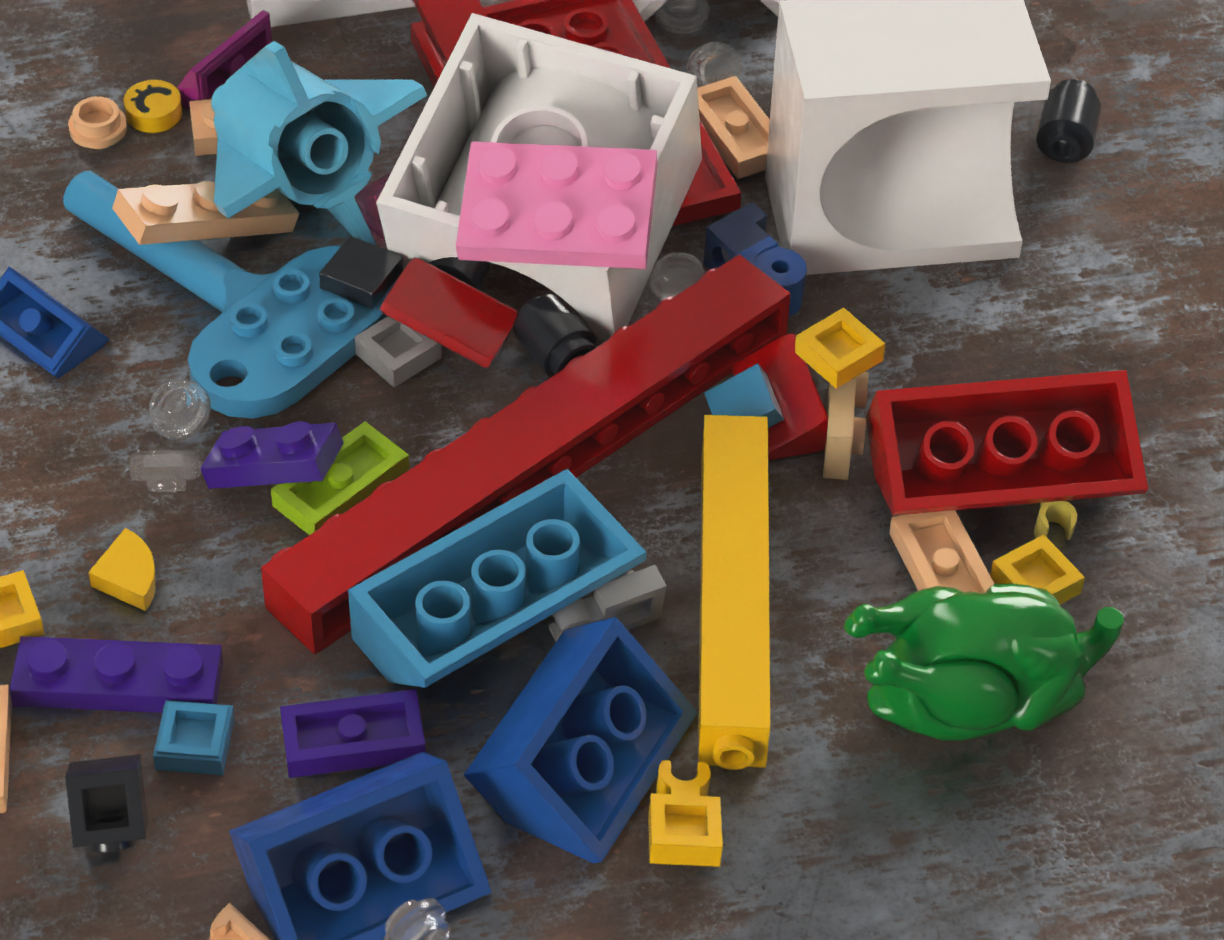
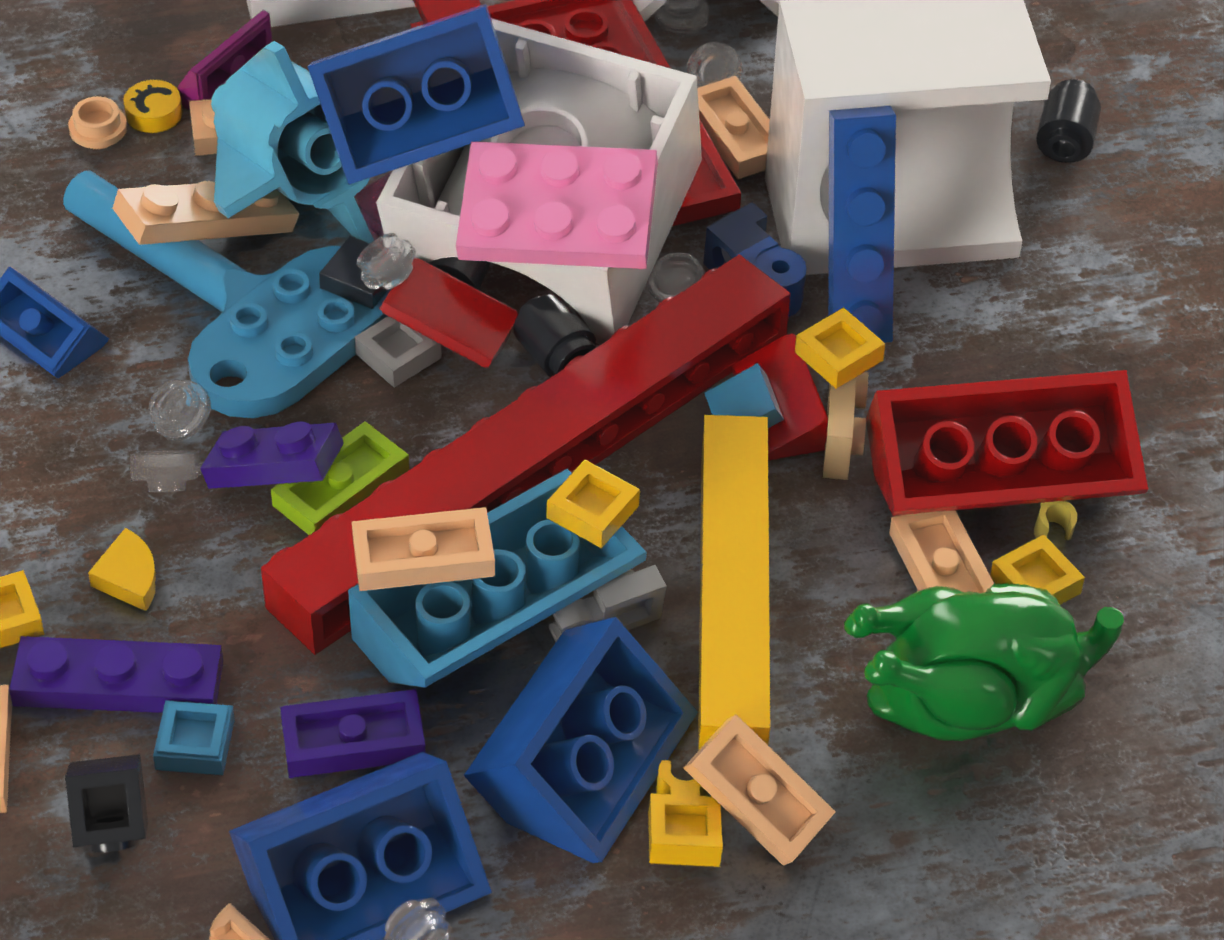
none -> blue slope [307,4,525,185]
none -> light nougat plate [351,507,495,591]
none -> clear plate [356,233,416,289]
none -> yellow plate [546,460,640,548]
none -> light nougat plate [683,714,836,866]
none -> blue plate [828,106,896,343]

